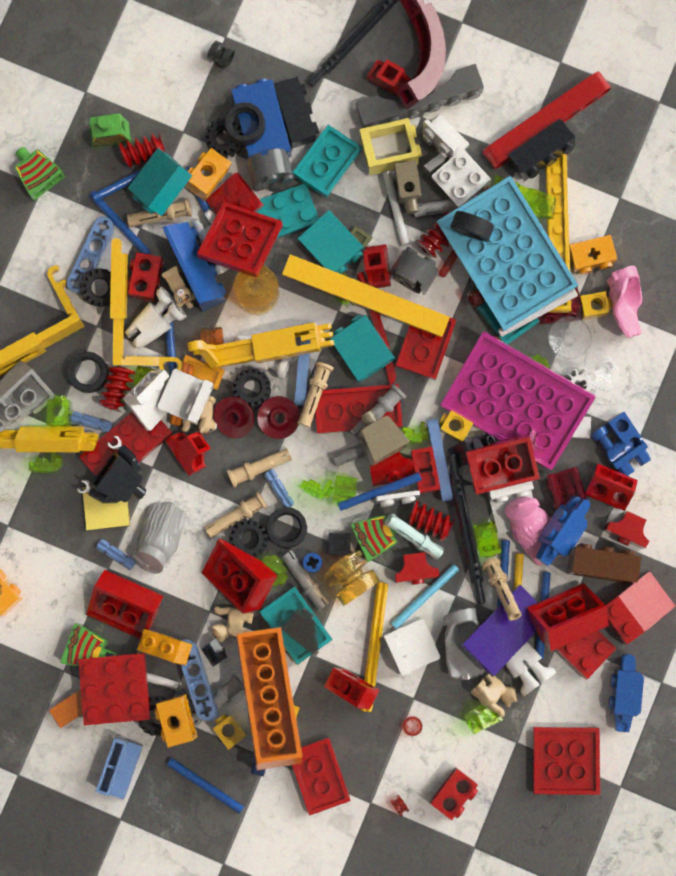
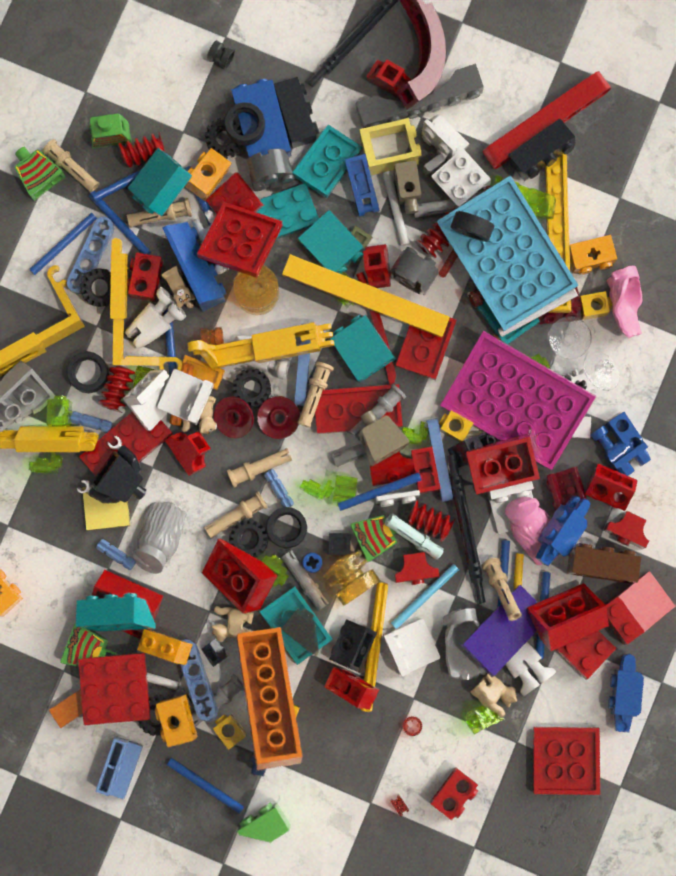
red plate [292,737,351,816] -> none
clear neon green bracket [473,521,501,557] -> none
none -> blue bar [29,212,97,275]
none -> tan pin [42,139,100,193]
none -> teal slope [75,593,156,632]
none -> bright green slope [237,802,291,843]
none -> black brick [329,619,377,673]
none -> blue plate [344,154,380,217]

